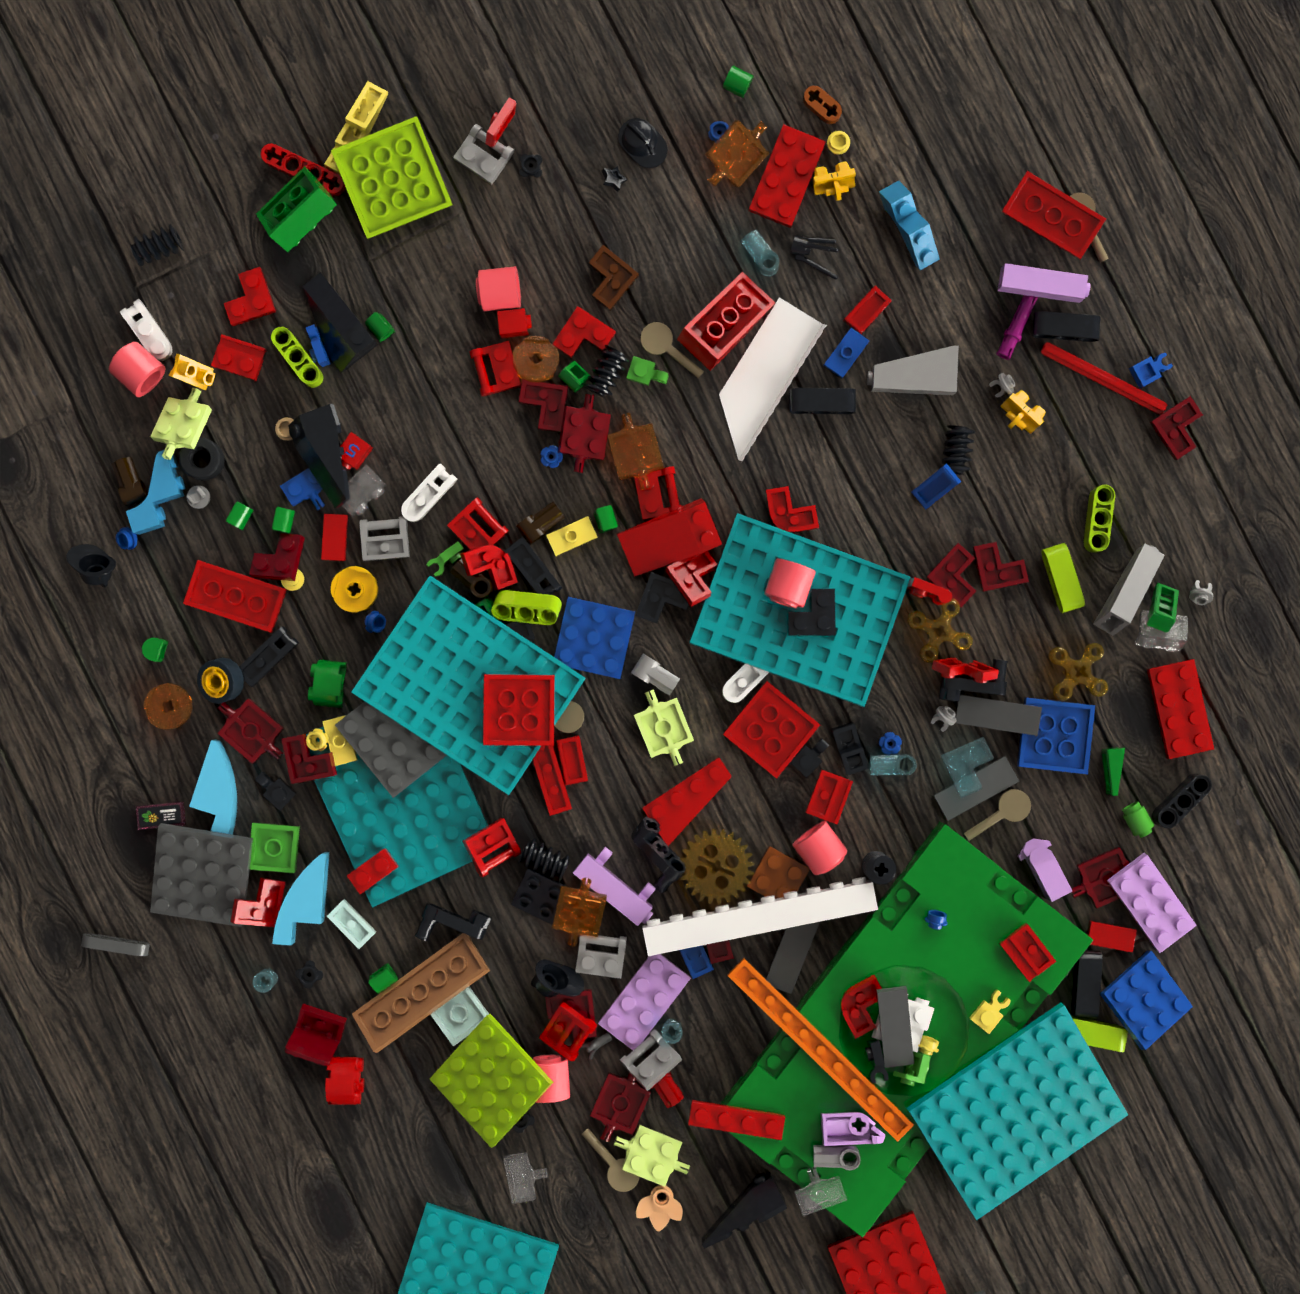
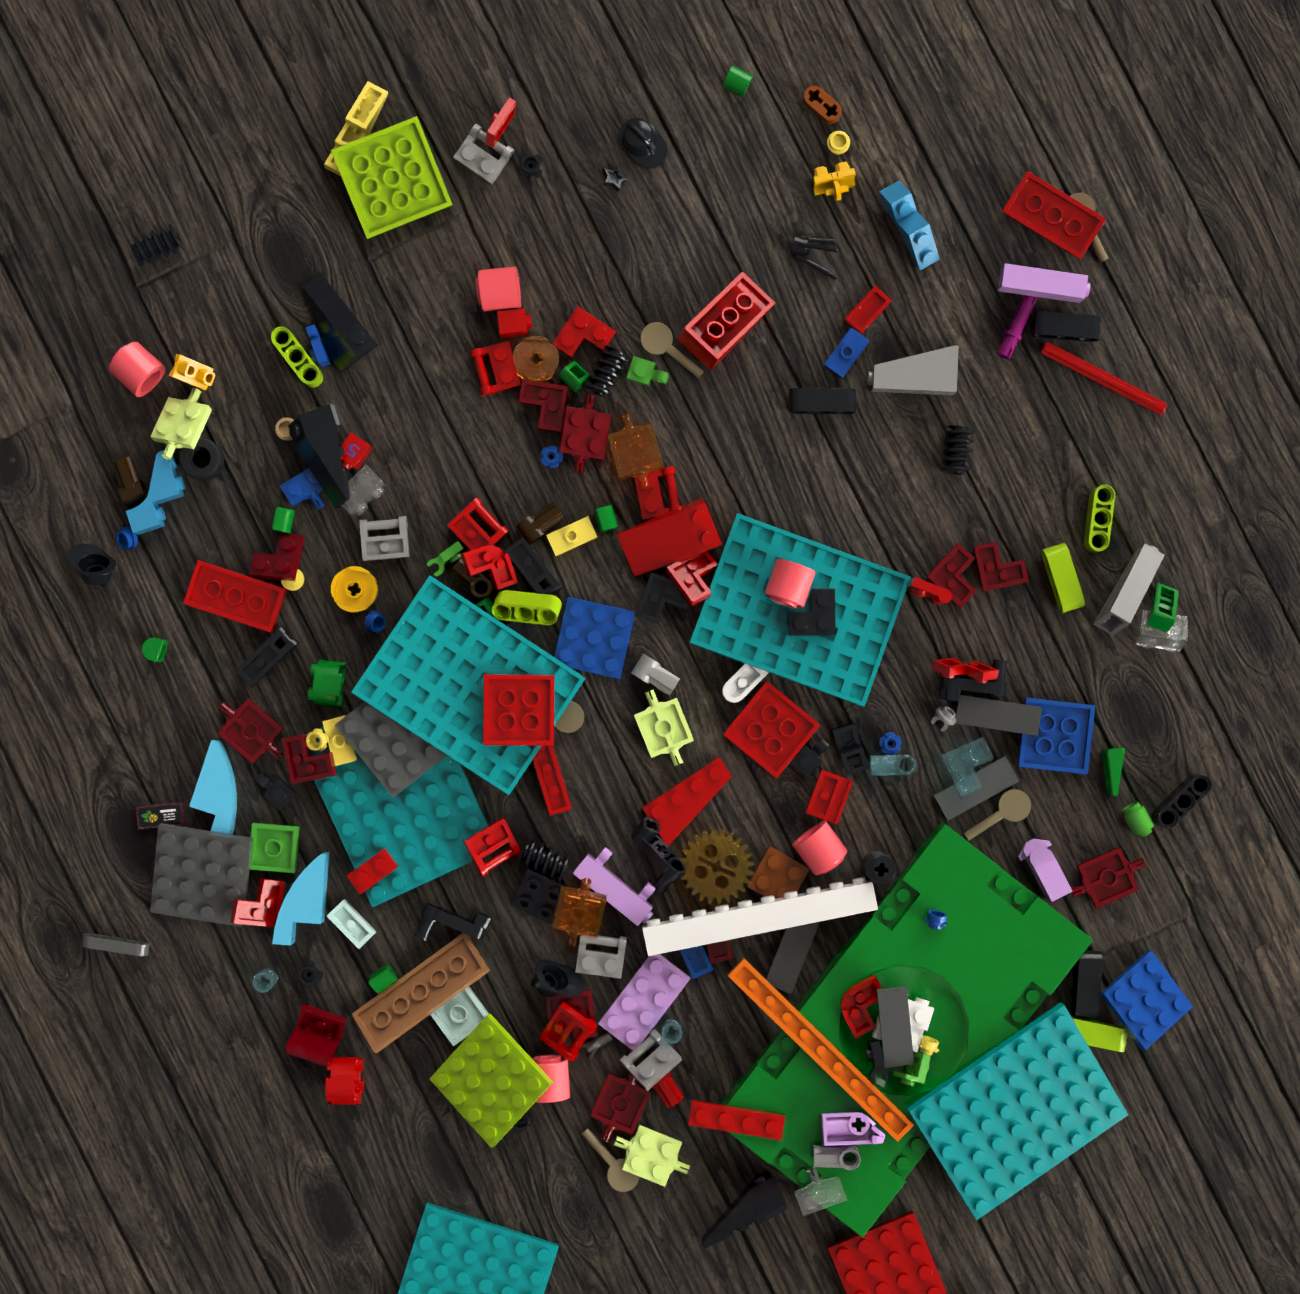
white plate [120,299,172,361] -> none
clear orange plate [144,683,192,730] -> none
light grey plate [186,486,210,509] -> none
wheel [197,657,244,704] -> none
red plate [211,334,267,381] -> none
red plate [224,267,276,326] -> none
green brick [226,501,254,530] -> none
green slope [256,166,337,252] -> none
red beam [261,143,345,196] -> none
red tile [321,514,348,561] -> none
green brick [365,312,395,342] -> none
white plate [401,464,458,522] -> none
clear plate [503,1152,548,1204] -> none
red tile [556,736,588,785] -> none
reddish brown plate [589,245,639,311] -> none
light nougat plate [636,1185,683,1232] -> none
clear orange plate [705,120,769,187] -> none
blue plate [708,121,731,144] -> none
white sticker [719,297,827,461] -> none
clear light blue piece [740,229,779,277] -> none
red plate [749,124,826,228] -> none
red plate [765,486,819,533] -> none
clear yellow gear [907,598,973,663] -> none
blue tile [912,463,961,510] -> none
light yellow plate [969,989,1011,1034] -> none
light grey plate [989,373,1015,397] -> none
red plate [999,923,1056,982] -> none
yellow hips [1000,390,1046,434] -> none
clear yellow gear [1048,643,1108,701] -> none
red tile [1087,920,1137,953] -> none
lavender plate [1107,853,1197,953] -> none
blue plate [1129,353,1173,389] -> none
red plate [1147,659,1214,759] -> none
dark red plate [1150,396,1203,460] -> none
light grey plate [1189,580,1213,605] -> none

